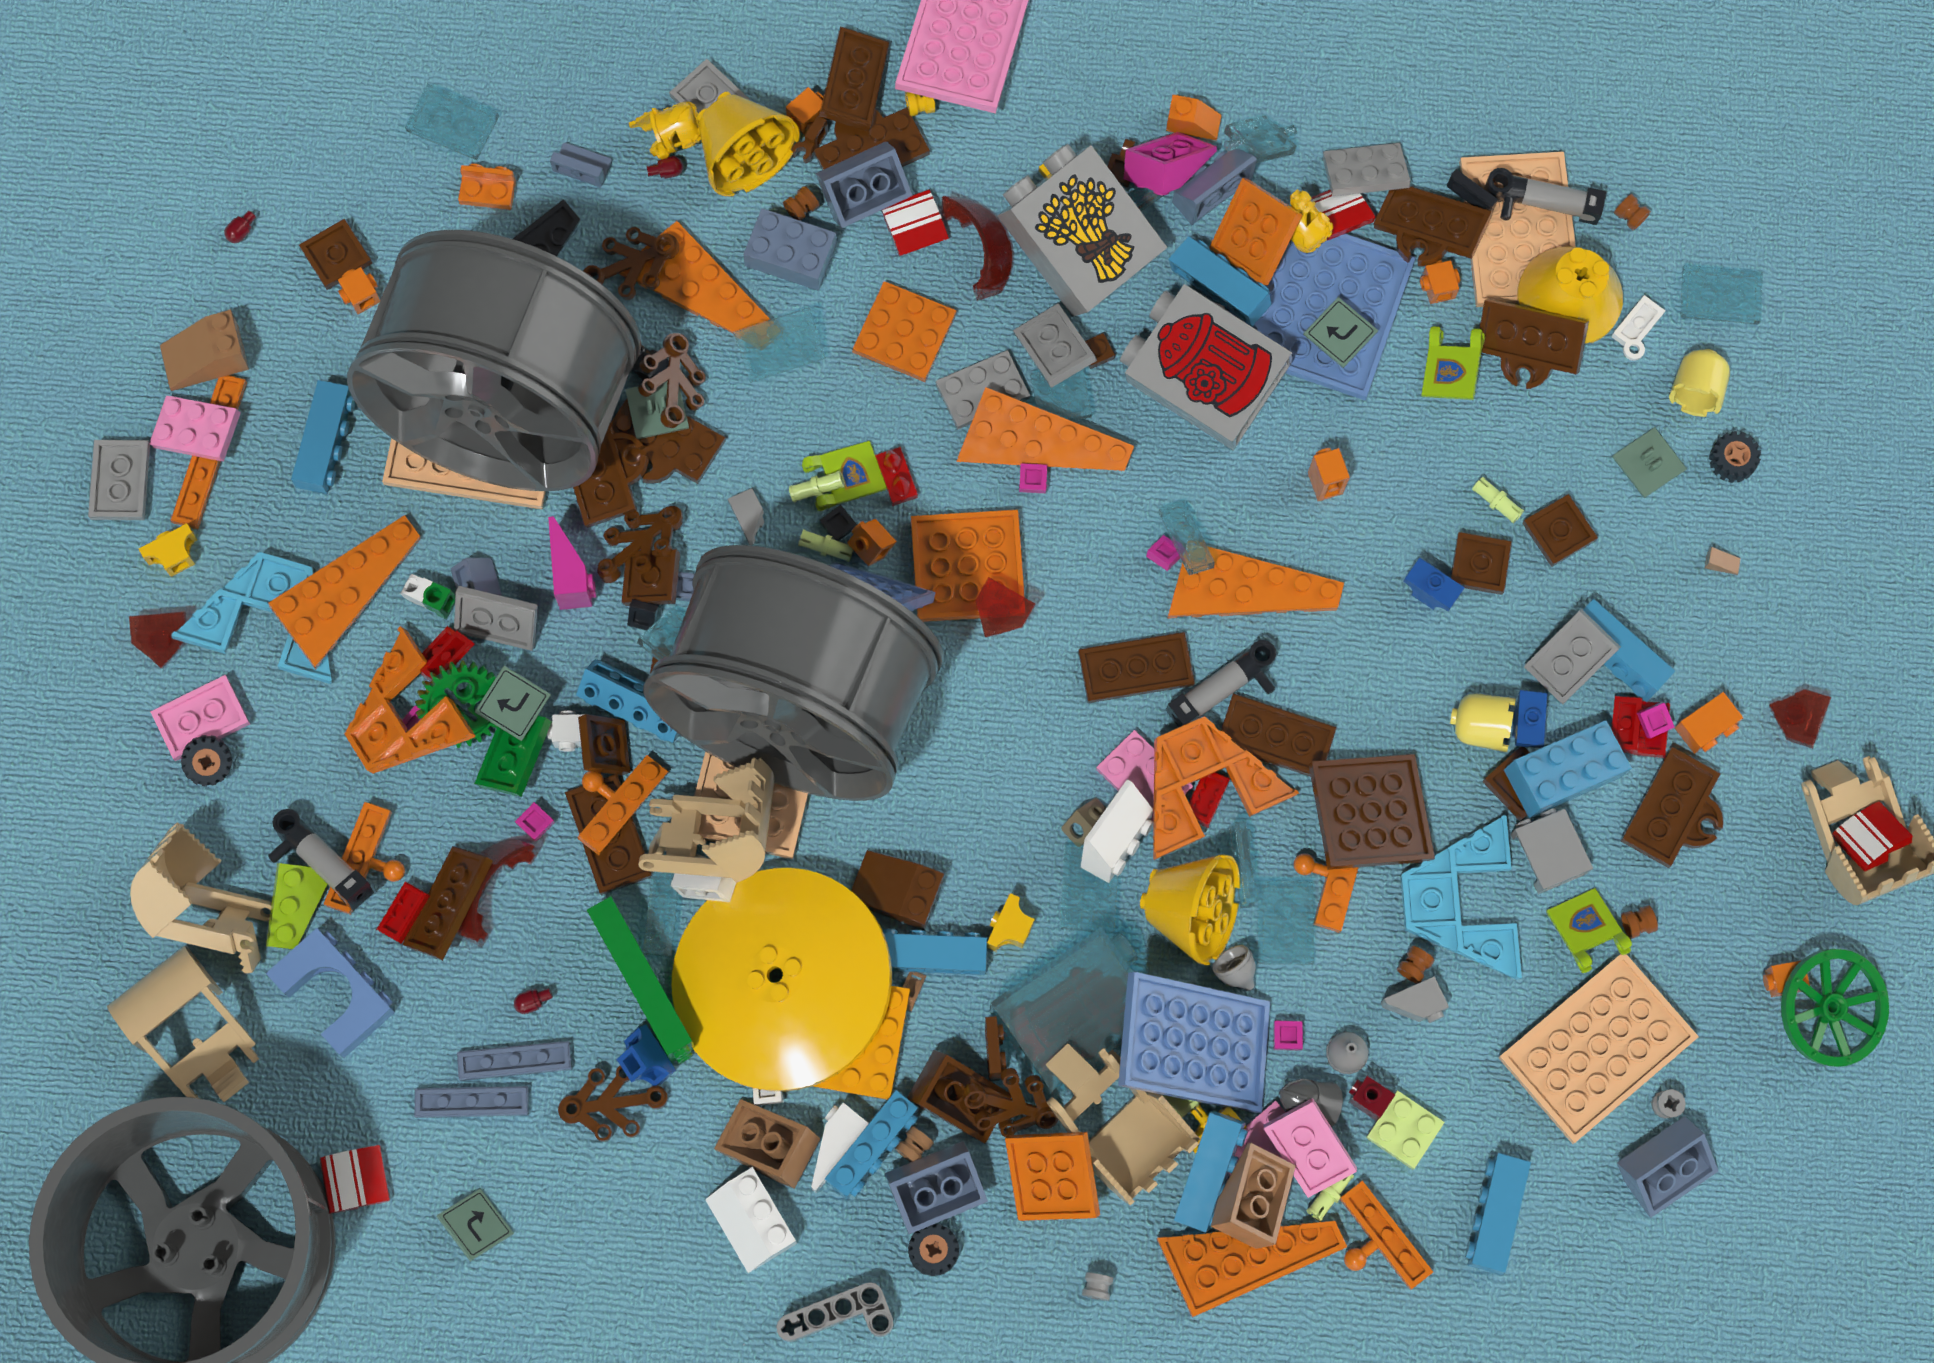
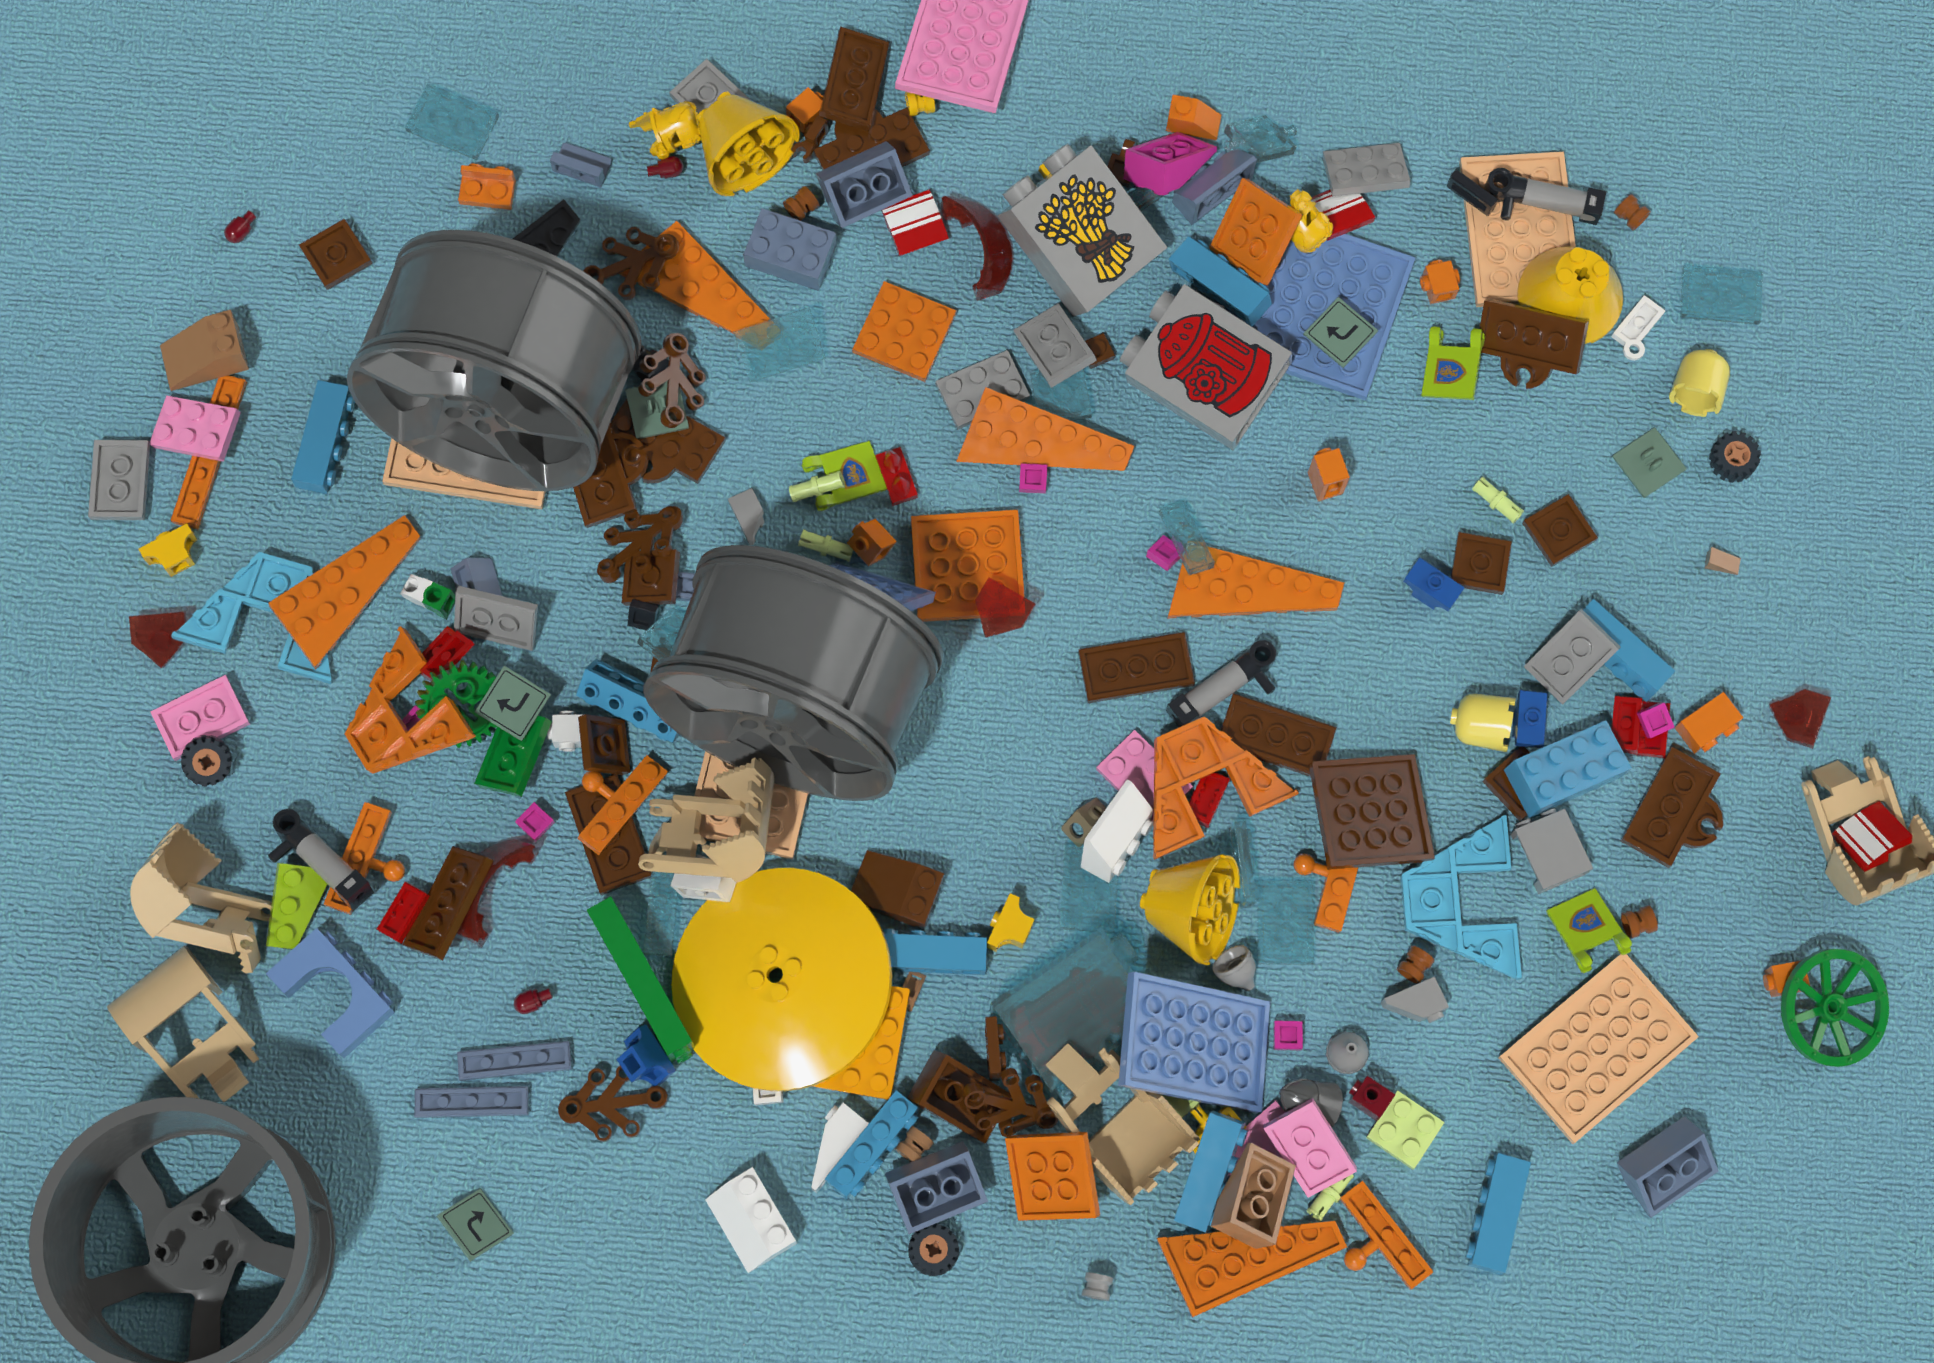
slope [319,1145,390,1214] -> none
orange brick [338,267,380,315] -> none
dark pink slope [548,516,596,610] -> none
medium nougat slope [714,1099,820,1189] -> none
light grey beam [777,1282,893,1342] -> none
black tile [819,504,857,541] -> none
reddish brown plate [1374,186,1492,266] -> none
light grey wheel [1651,1089,1686,1119] -> none

